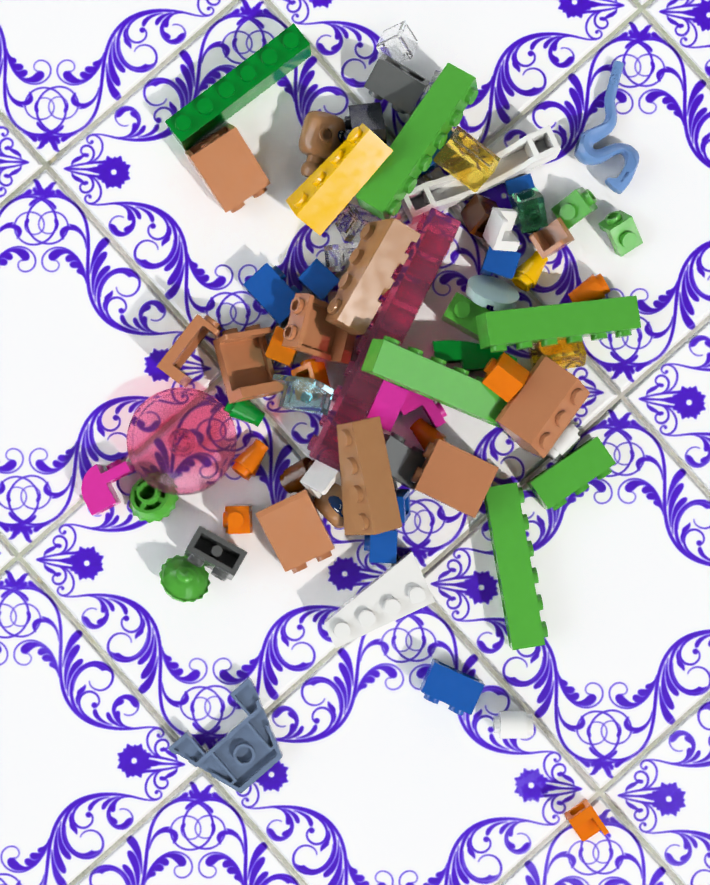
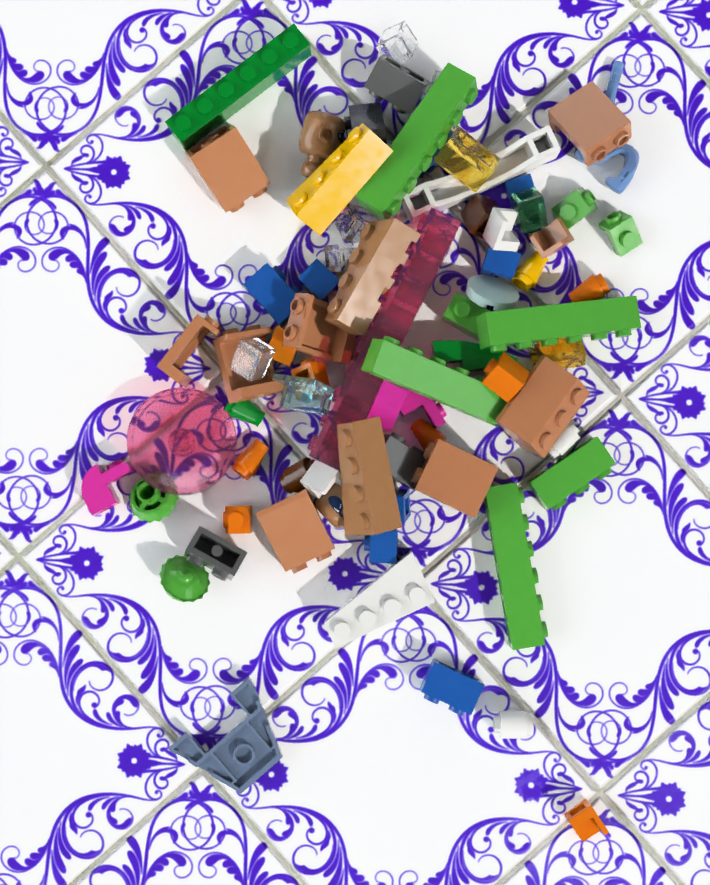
none -> clear panel [229,336,276,382]
none -> nougat panel [547,81,632,167]

